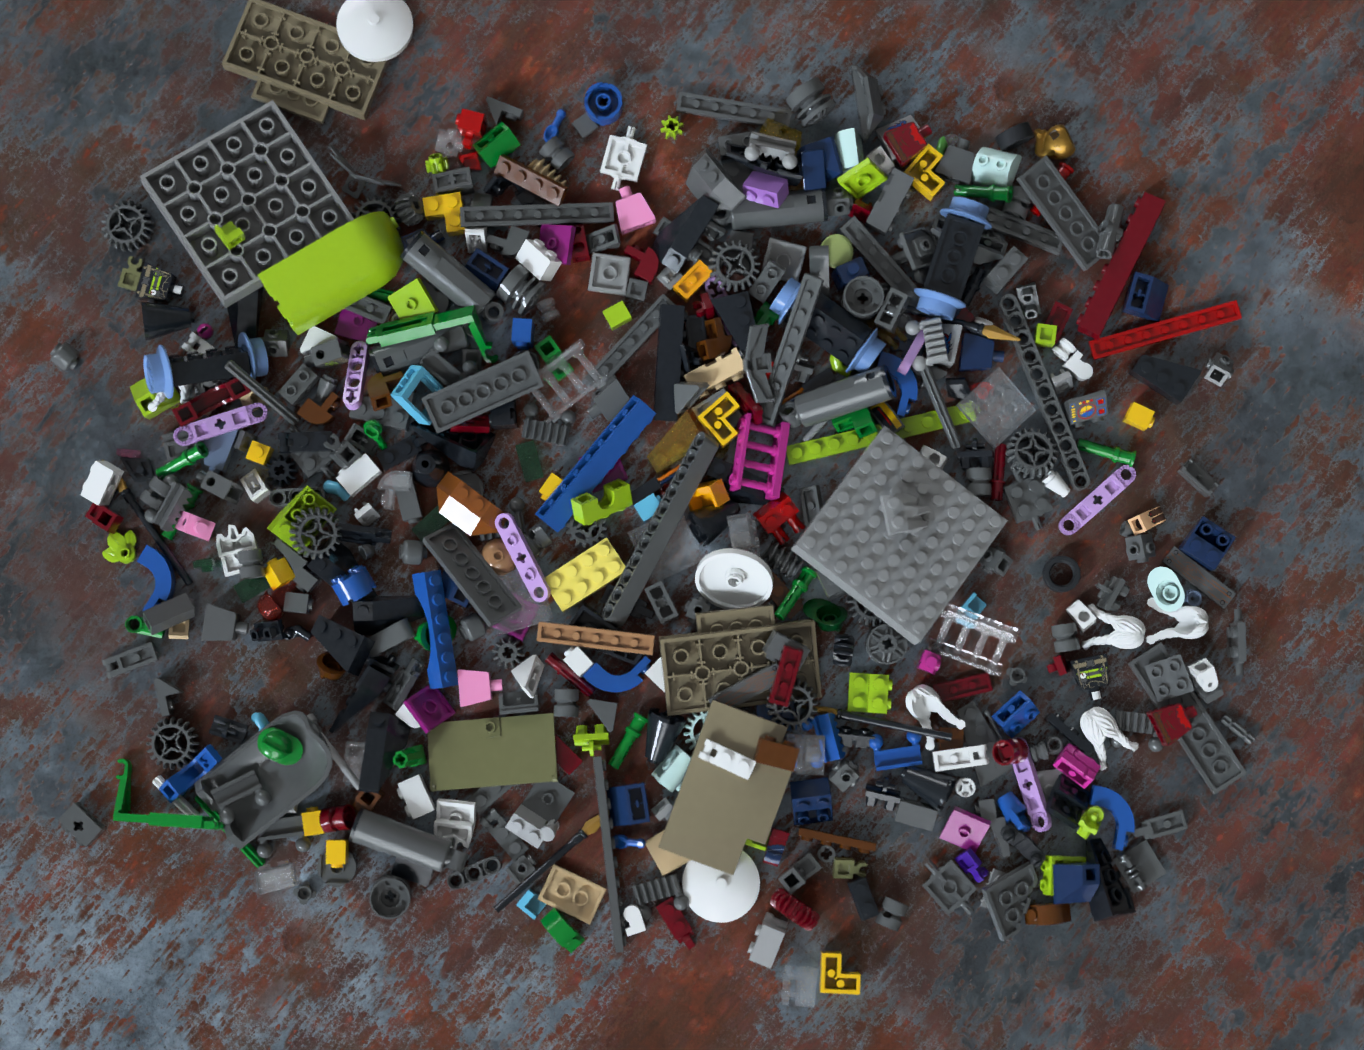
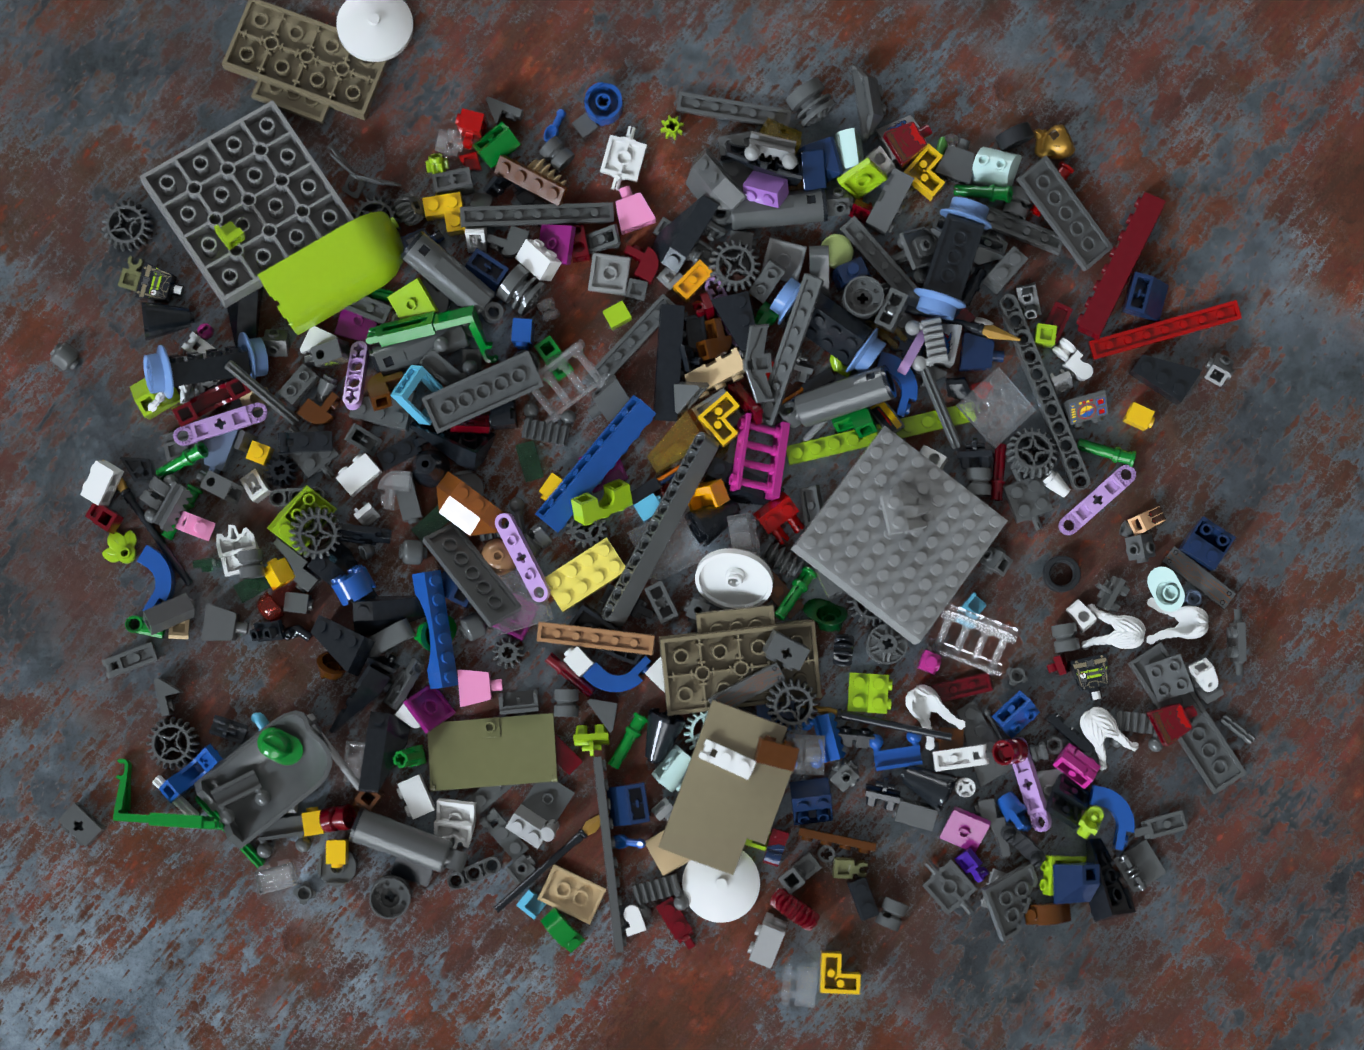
clear pink tile [116,448,141,458] -> none
dark grey brick [323,433,361,468] -> none
medium azure arm [323,480,350,501] -> none
green plate [363,420,387,450] -> none
white slope [511,655,544,698] -> none
dark red tile [768,645,804,707] -> none
dark grey piece [1096,203,1124,259] -> none
dark grey hinge [1177,457,1220,497] -> none

